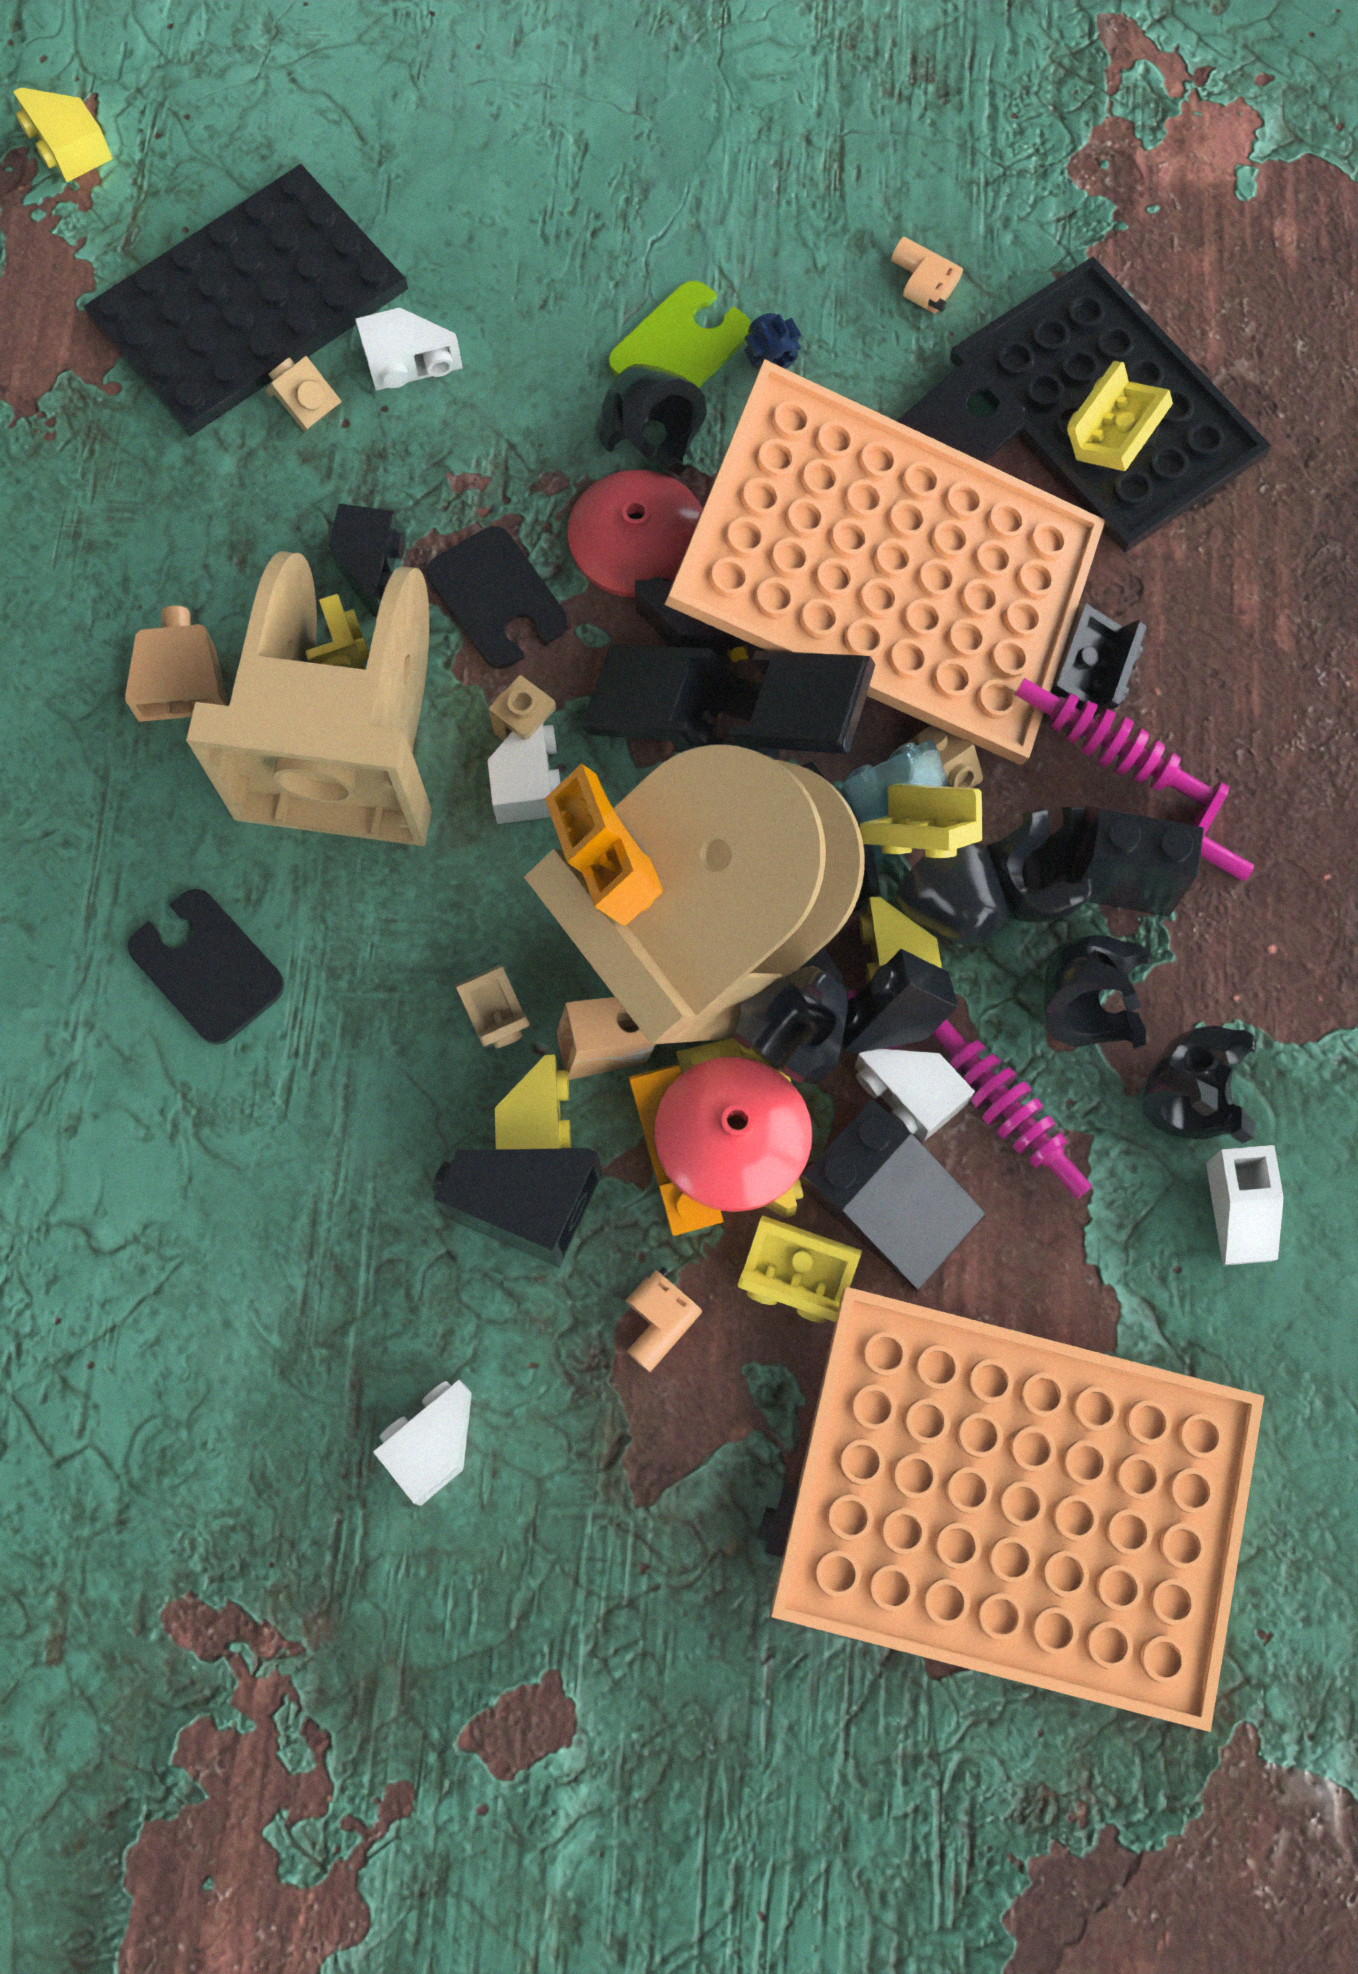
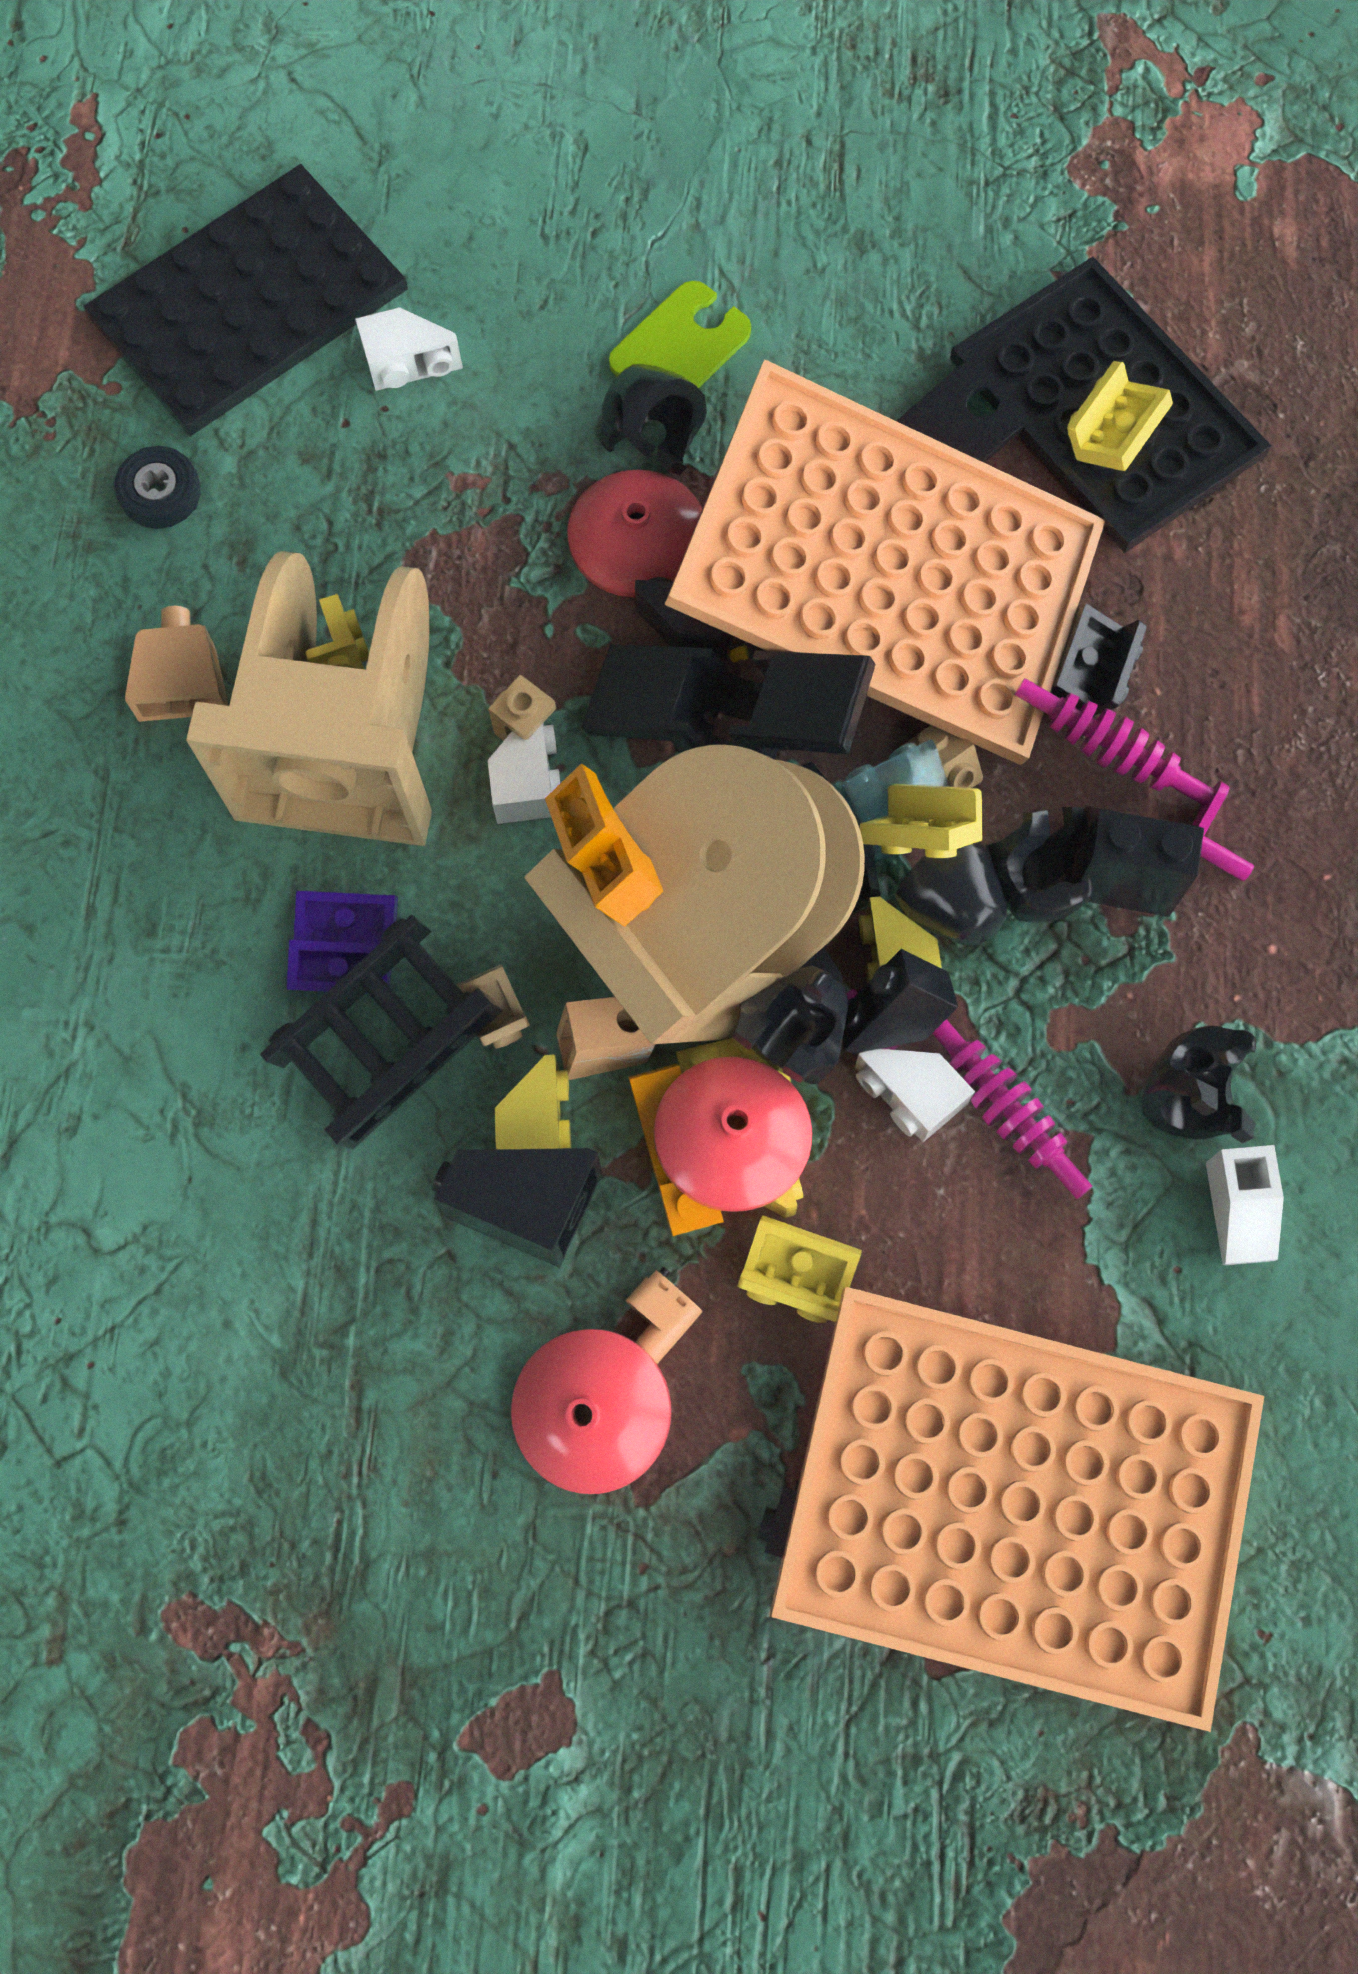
light yellow slope [13,87,113,182] -> none
black piece [128,889,285,1045] -> none
tan bracket [265,356,342,432] -> none
black slope [329,503,406,617] -> none
white slope [373,1380,472,1506] -> none
black piece [427,526,567,669] -> none
dark blue gear [744,313,802,369] -> none
slope [800,1099,985,1291] -> none
light nougat piece [891,237,963,314] -> none
black piece [1044,935,1151,1049] -> none
none -> black bush [115,446,201,529]
none -> black fence [260,914,503,1150]
none -> dark purple slope [287,891,398,994]
none -> coral dish [511,1329,671,1494]

